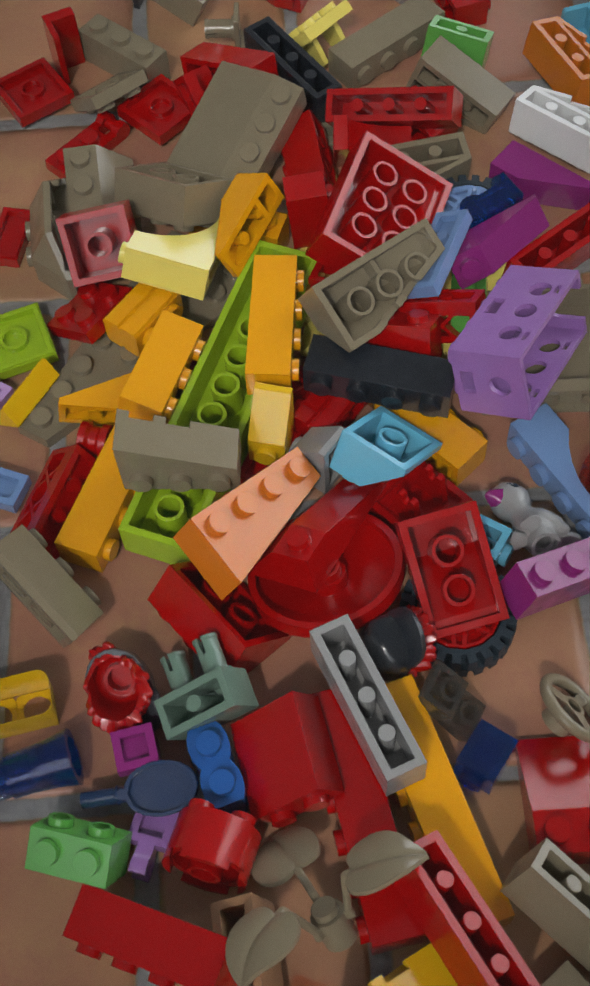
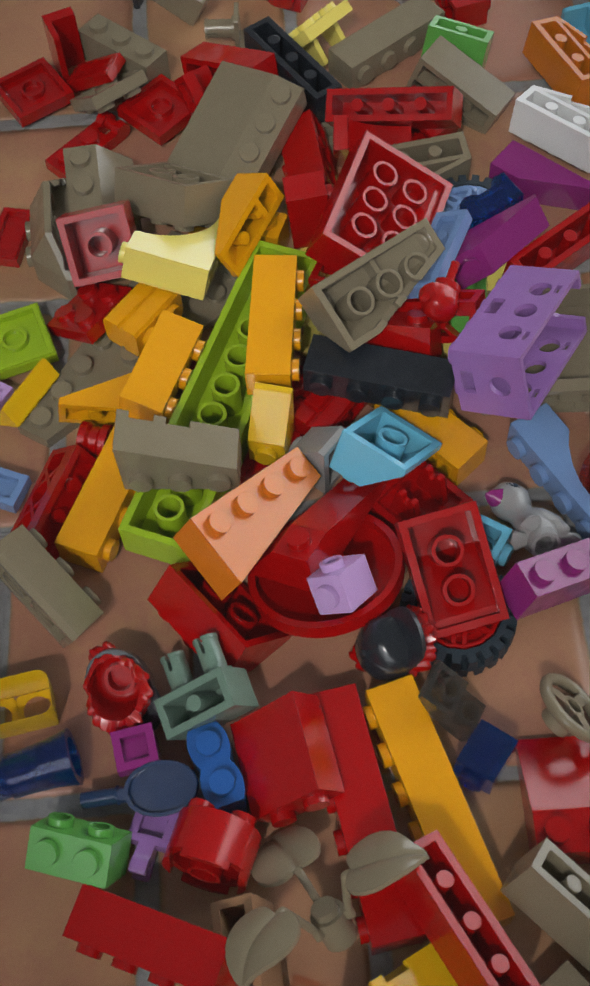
light grey brick [309,614,427,797] -> none
none -> red tile [66,52,126,93]
none -> lavender brick [306,554,377,615]
none -> red piece [418,260,461,323]

